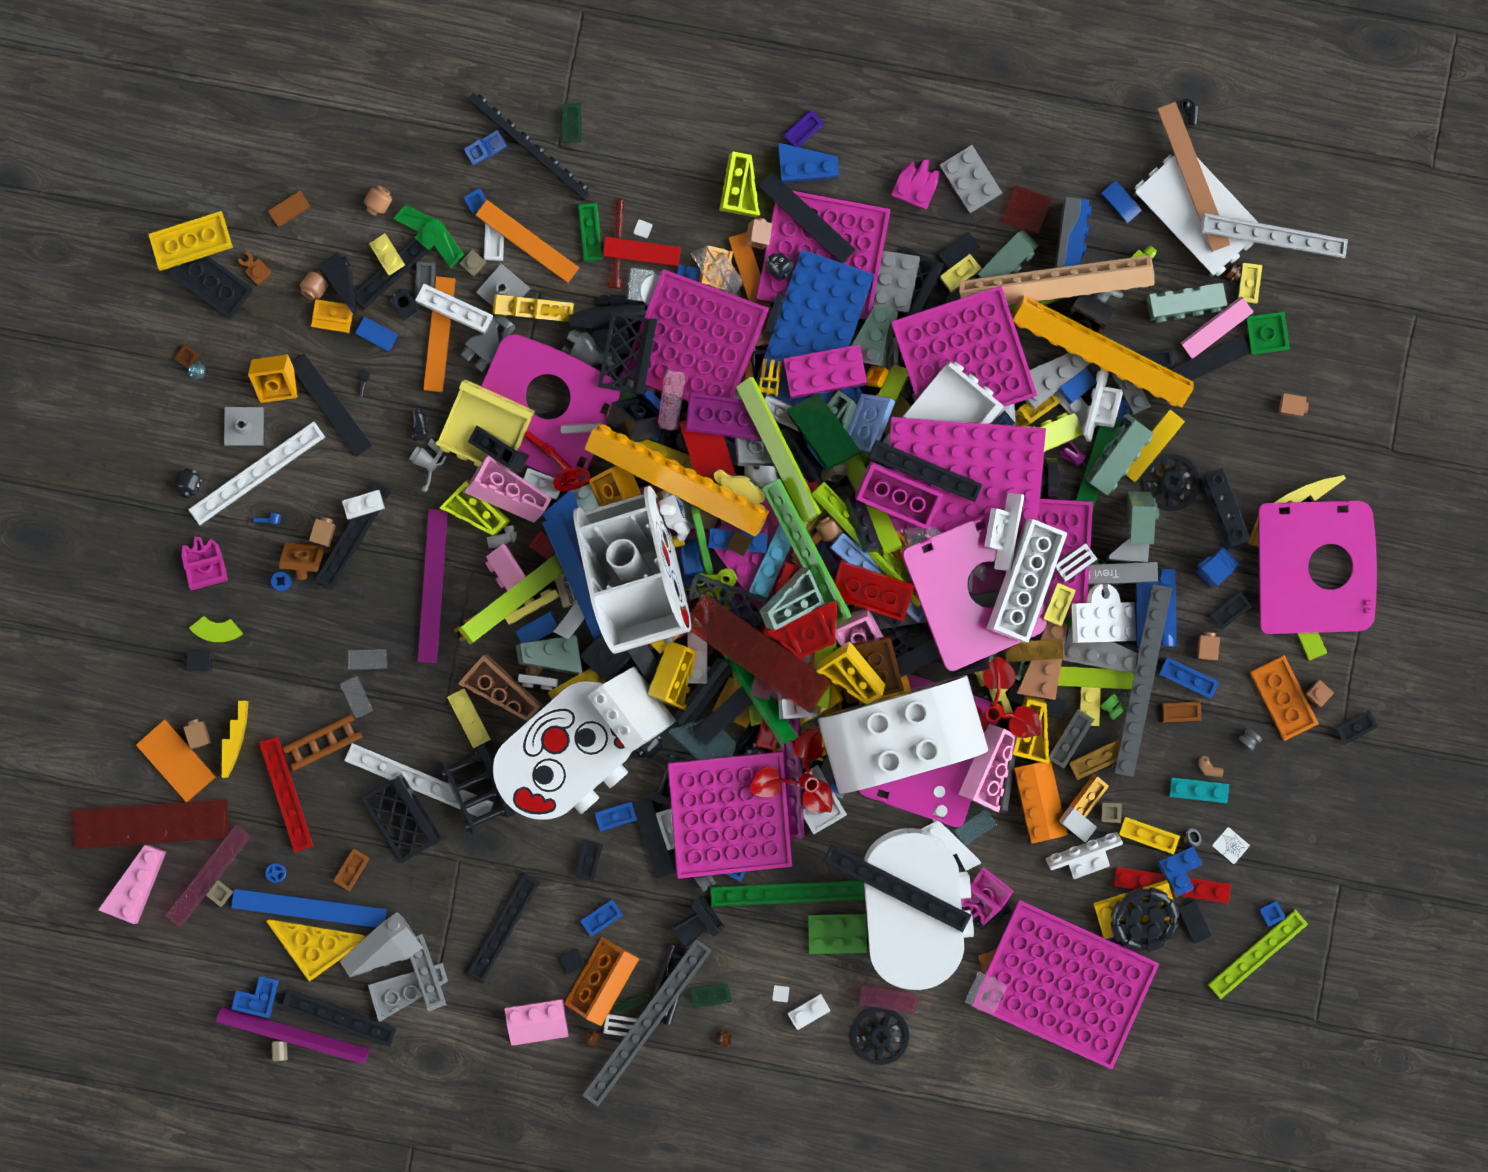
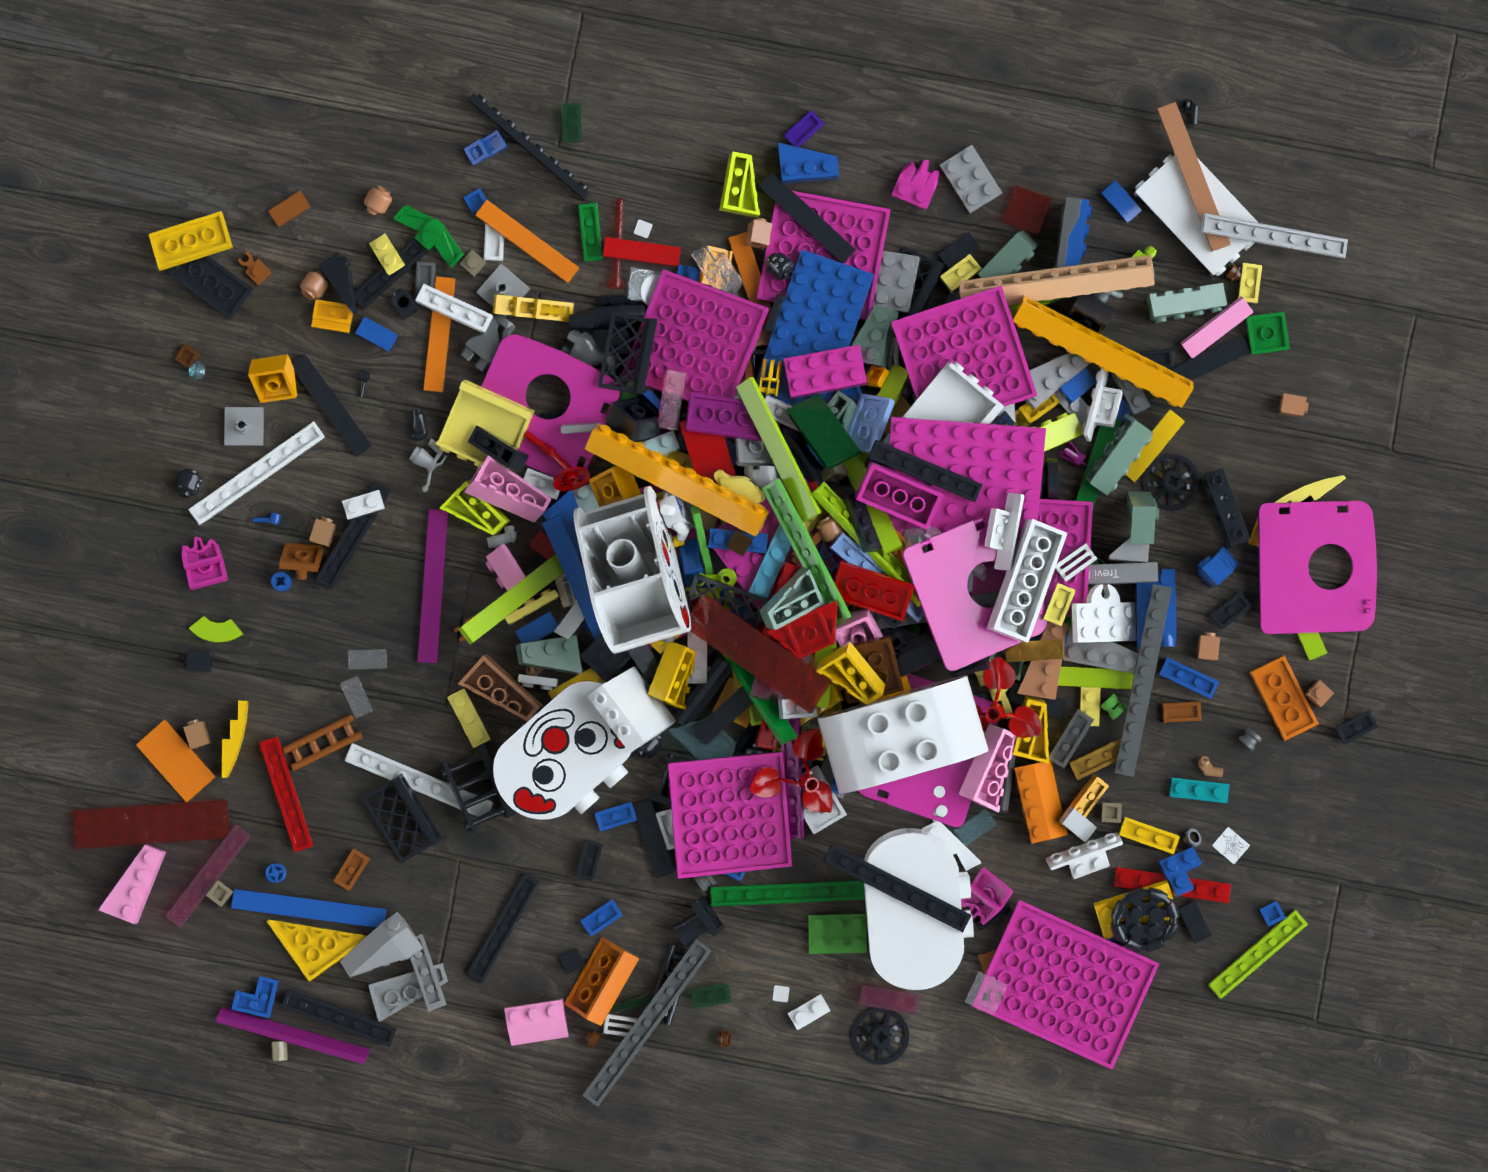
none -> light aqua plate [642,431,681,456]

